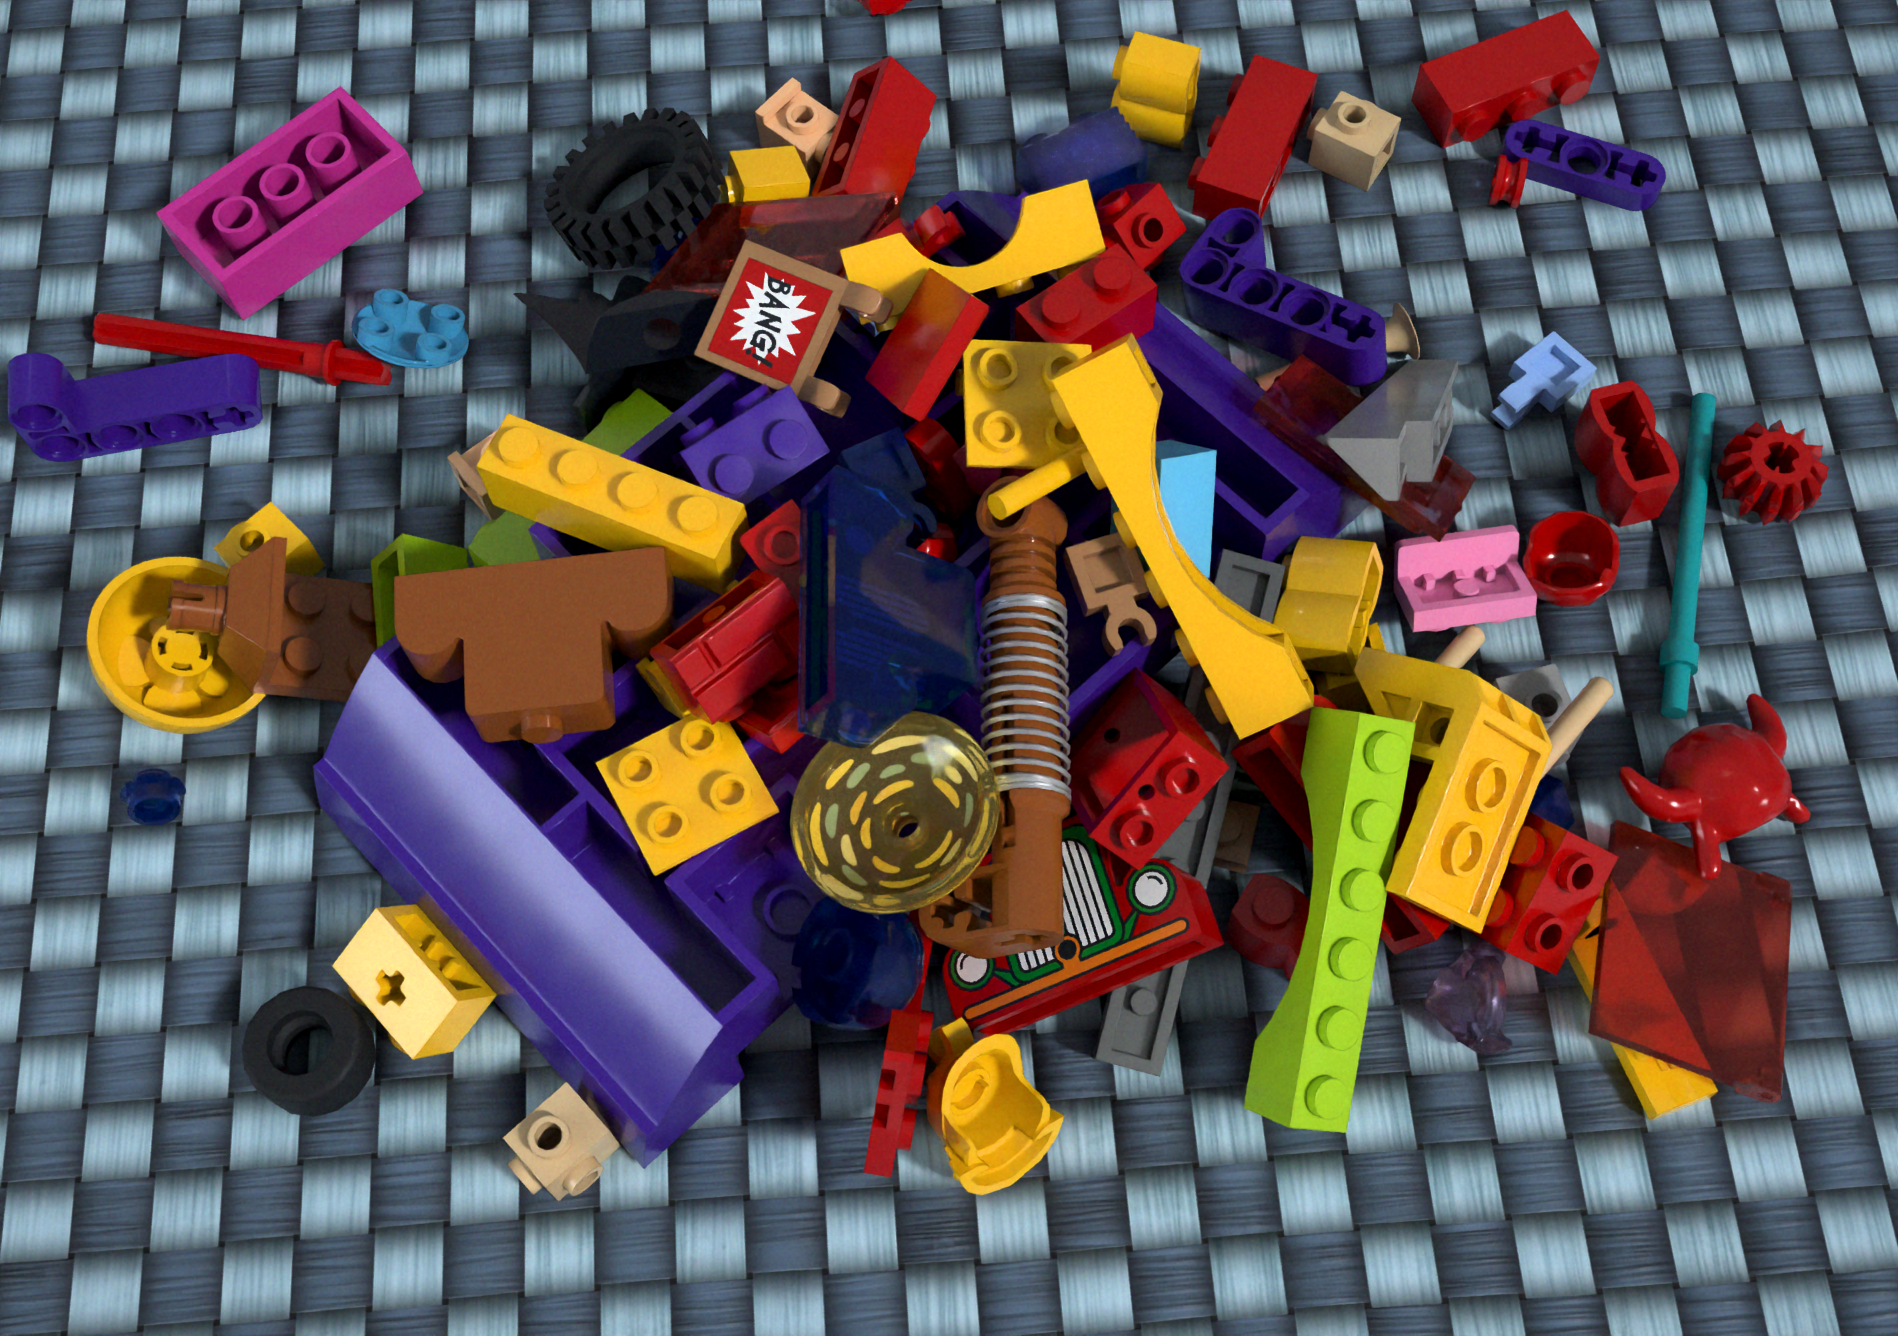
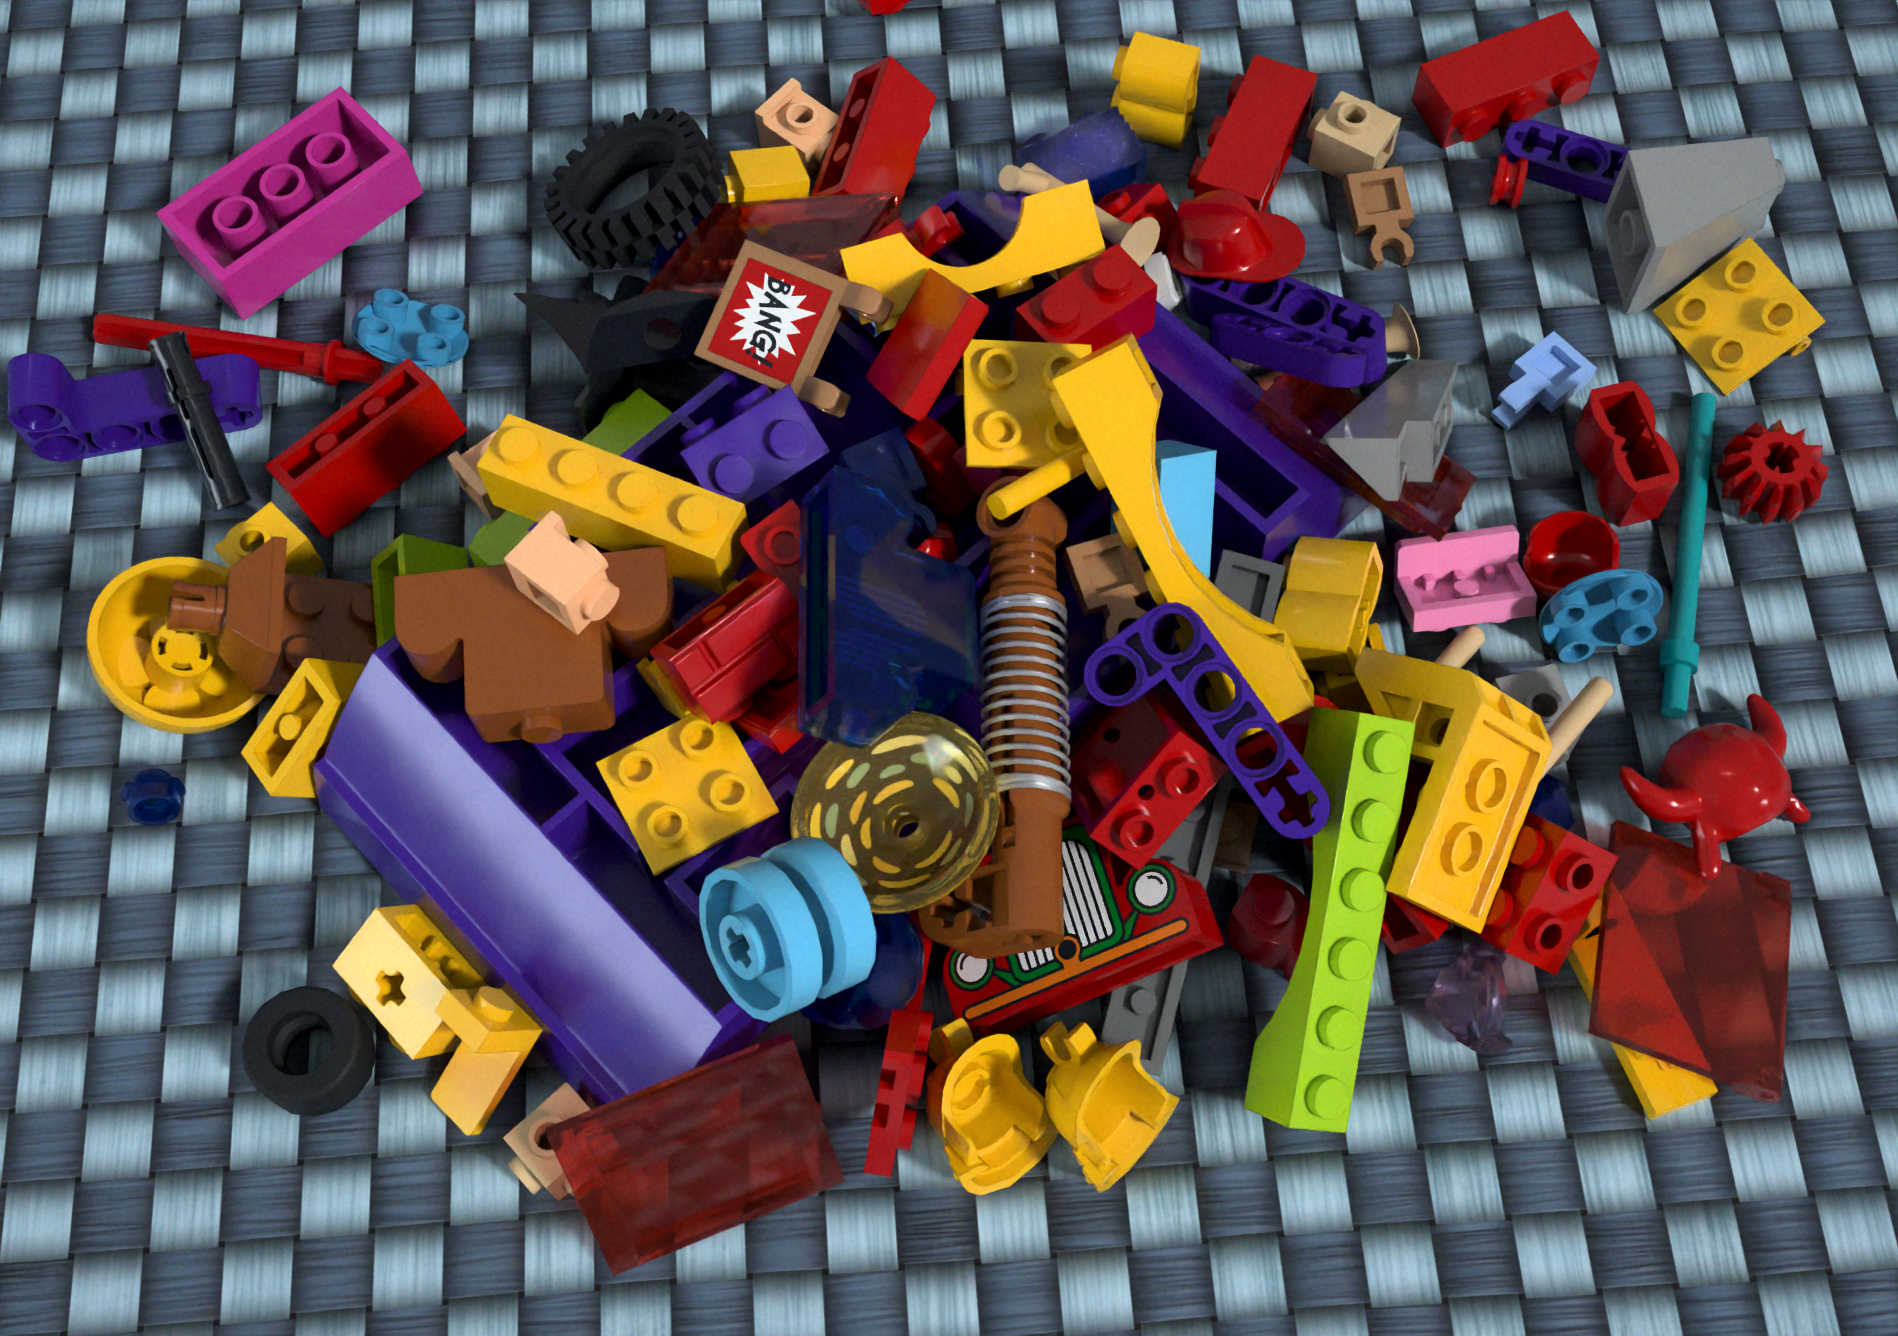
none -> black pin [147,331,252,512]
none -> yellow brick [241,658,365,798]
none -> red brick [265,358,468,539]
none -> yellow bracket [431,986,543,1136]
none -> light nougat brick [504,510,620,636]
none -> clear red piece [545,1031,845,1276]
none -> medium azure wheel [699,836,876,1022]
none -> tan piece [999,162,1160,267]
none -> yellow helmet [1040,1021,1180,1193]
none -> dark purple beam [1084,602,1330,839]
none -> white tile [1144,252,1184,311]
none -> red piece [1166,189,1305,283]
none -> dark purple beam [1209,313,1367,388]
none -> medium nougat plate [1343,166,1414,271]
none -> dark azure dish [1538,569,1663,663]
none -> light grey slope [1600,136,1785,315]
none -> yellow hinge [1652,237,1825,397]

